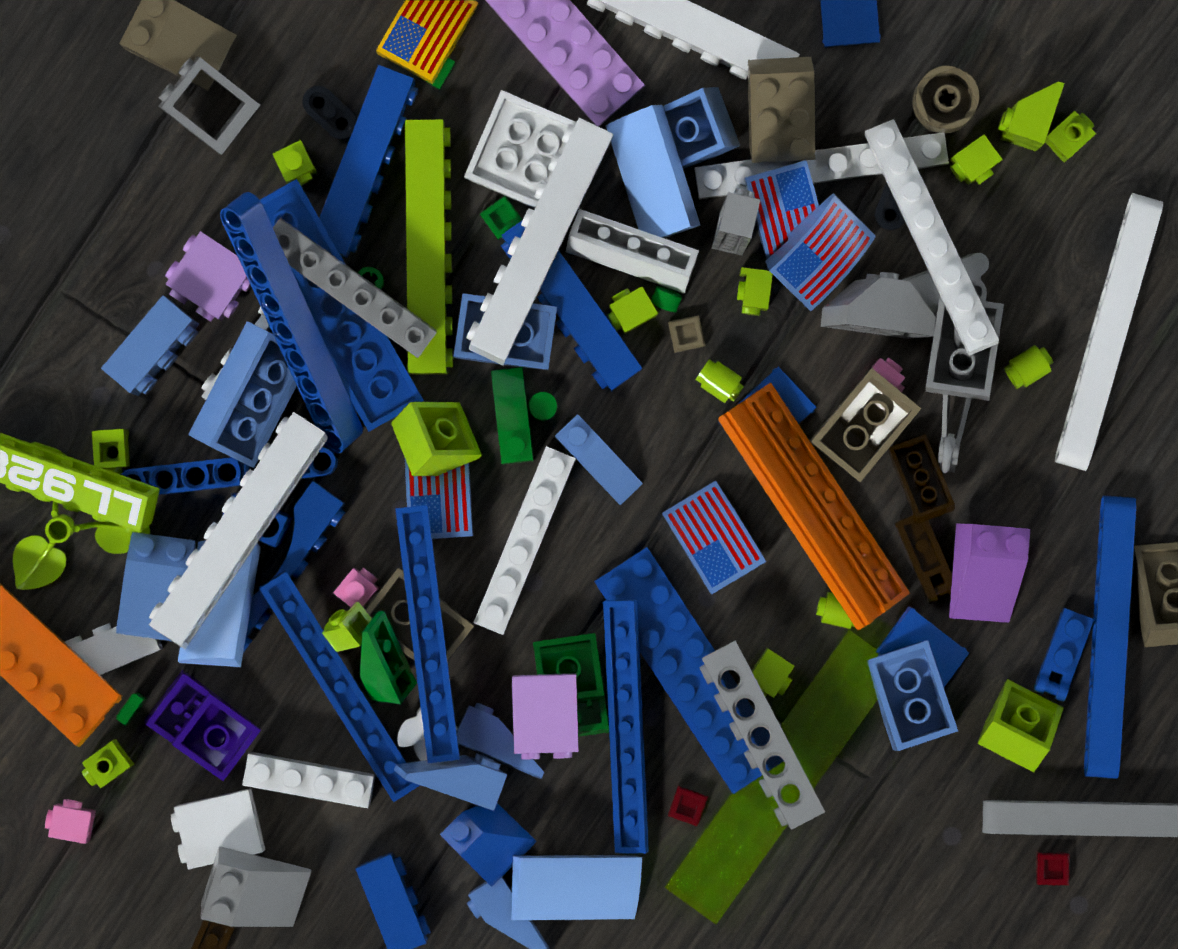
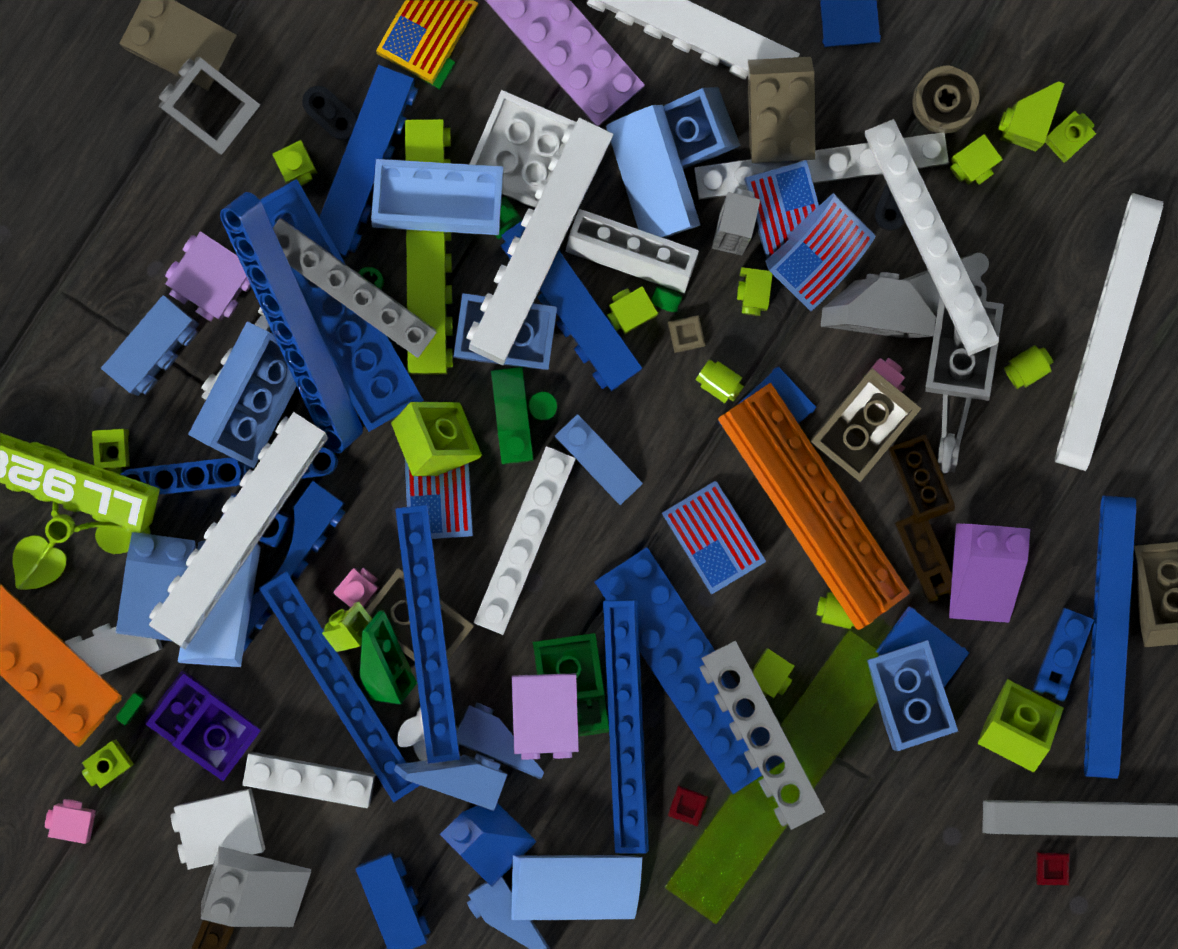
none -> light blue slope [371,159,503,235]

